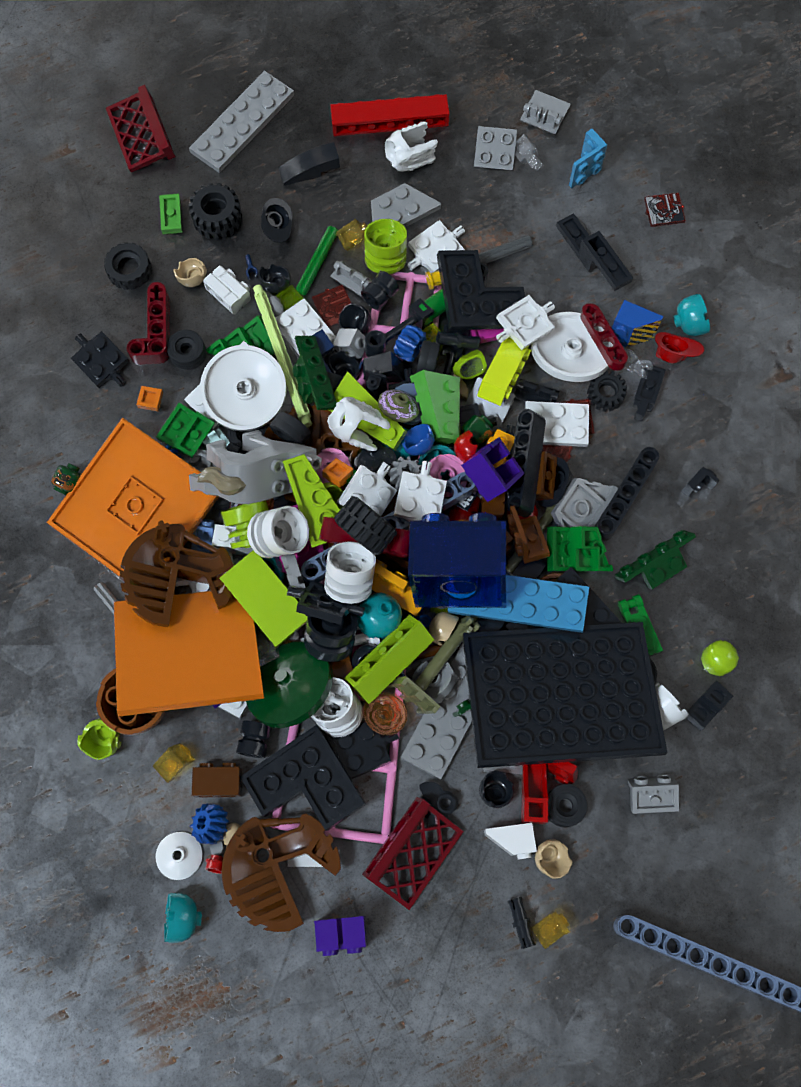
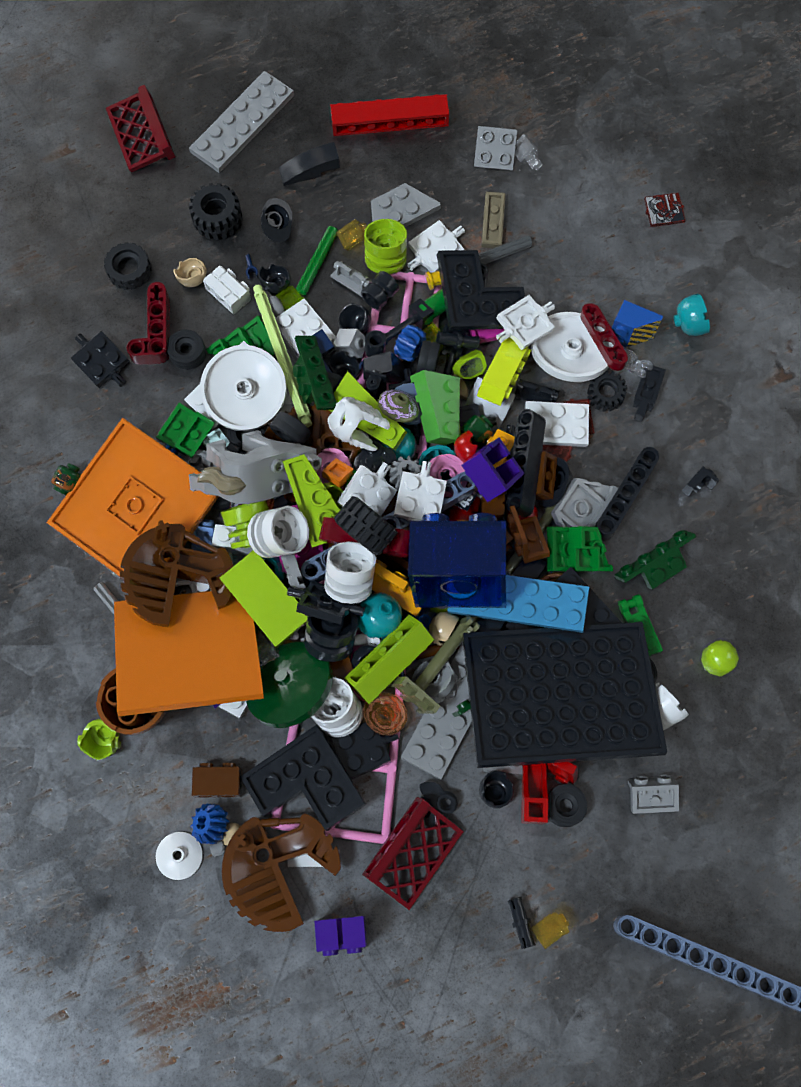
orange tile [136,386,163,412] -> none
clear yellow bracket [153,743,195,783] -> none
bright green plate [159,194,183,234] -> none
teal cylinder [164,893,202,943] -> none
red plate [205,855,223,874] -> none
black wheel [236,720,272,759] -> none
clear red piece [312,285,351,327] -> none
white piece [385,122,438,172] -> none
blue hair [402,424,435,456] -> none
white slope [484,823,537,860] -> none
light grey hinge [520,90,571,134] -> none
tan hair [535,839,572,879] -> none
black bracket [556,213,633,291] -> none
dark azure bracket [569,129,607,188] -> none
red piece [655,332,704,363] -> none
black slope [686,680,733,731] -> none
none -> dark tan tile [481,192,505,248]

